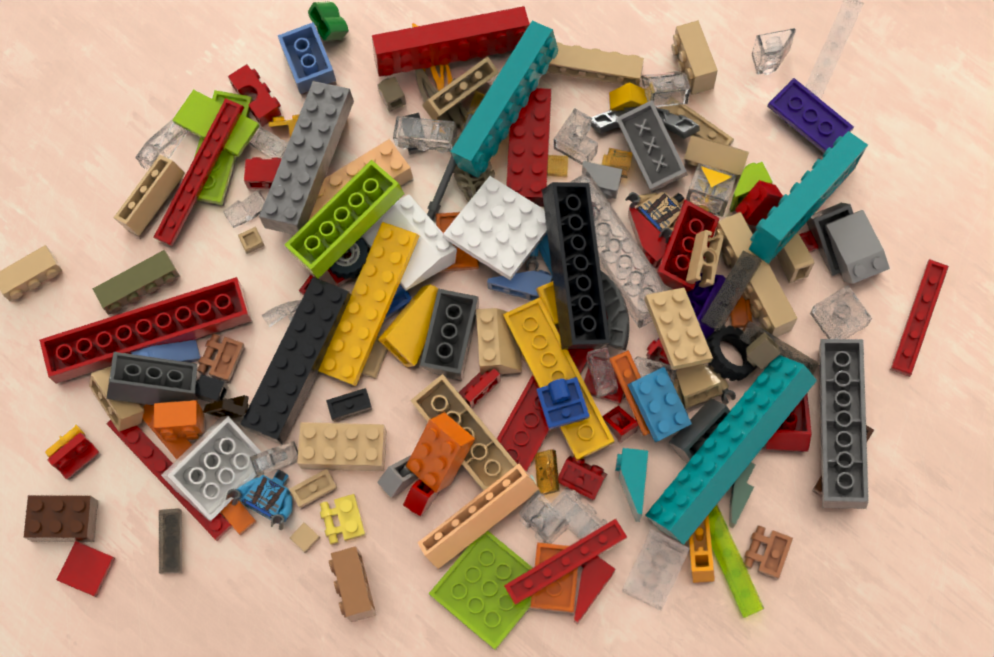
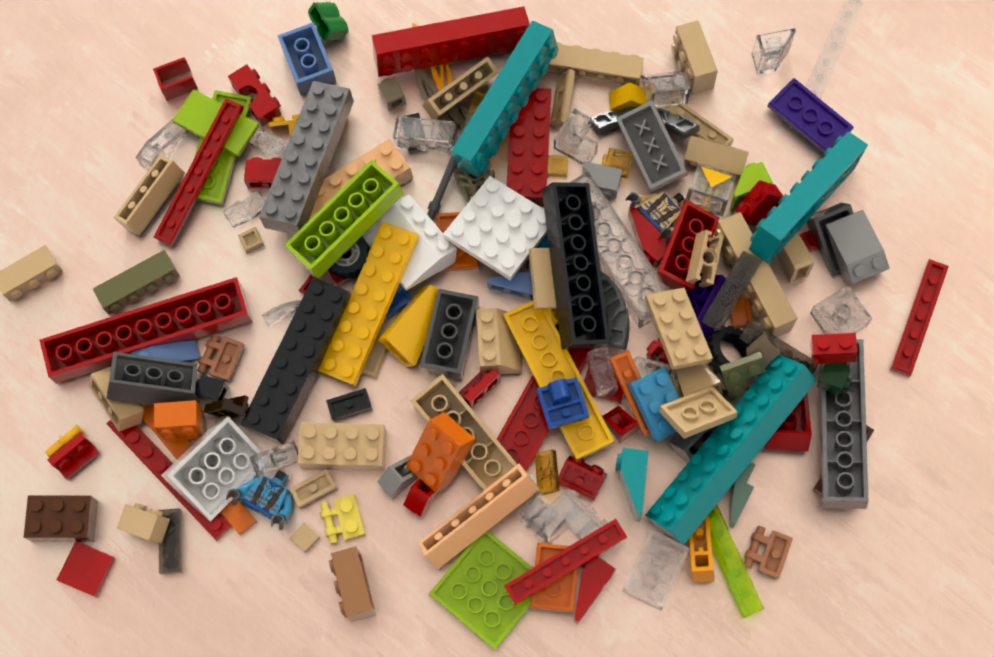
none -> tan brick [116,503,170,543]
none -> red piece [153,57,198,101]
none -> tan tile [529,248,556,310]
none -> tan tile [550,69,576,129]
none -> tan plate [659,386,738,439]
none -> olive plate [719,352,766,401]
none -> red brick [811,332,858,364]
none -> dark green slope [817,363,852,396]

